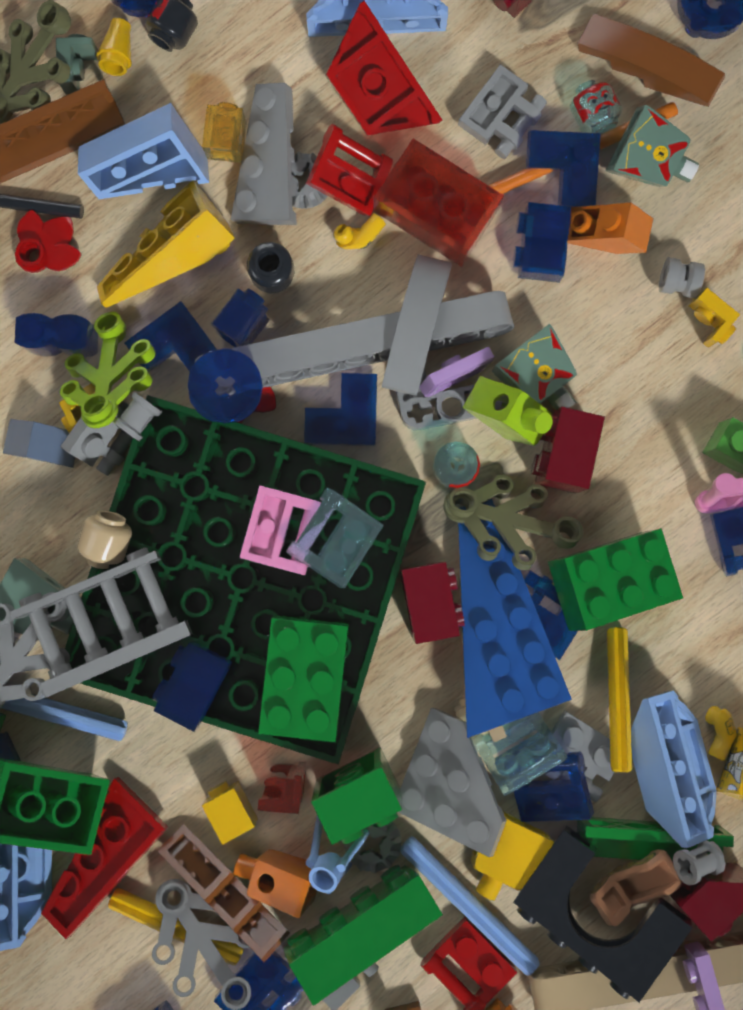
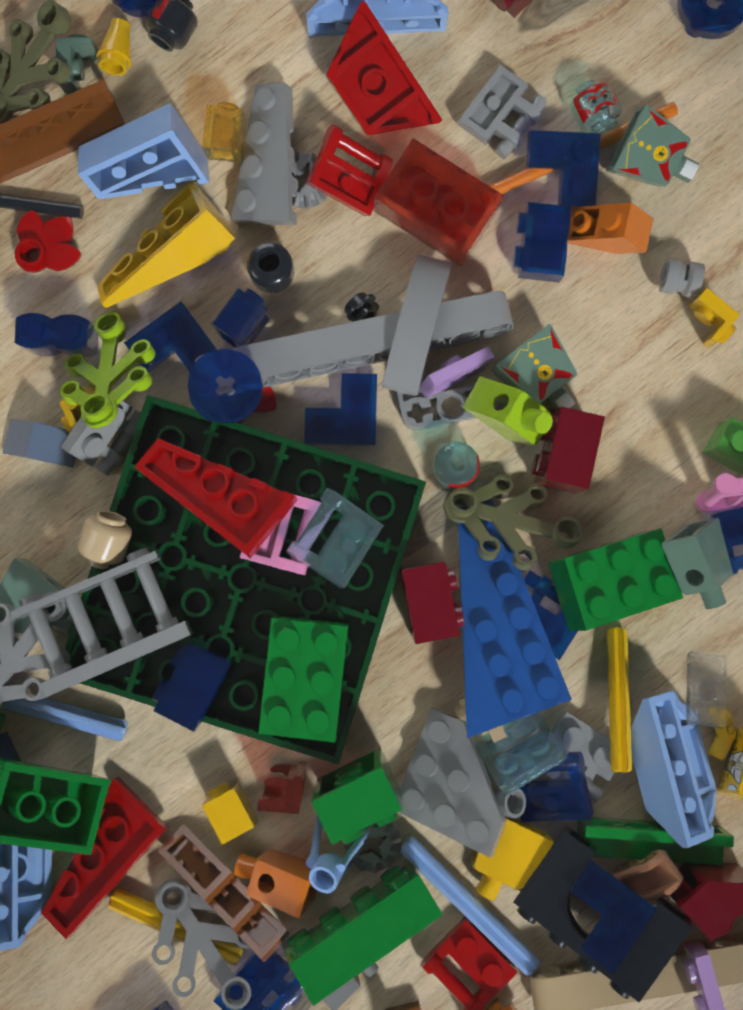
light grey bush [112,392,162,442] -> none
yellow arm [333,213,386,250] -> none
dark orange slope [577,14,725,107] -> none
light grey bush [673,840,726,885] -> none
none -> red wing [134,438,298,558]
none -> black plate [344,292,379,322]
none -> light grey hinge [495,787,526,818]
none -> clear blue plate [570,860,657,974]
none -> sand green torso [661,517,733,609]
none -> clear plate [686,650,727,728]

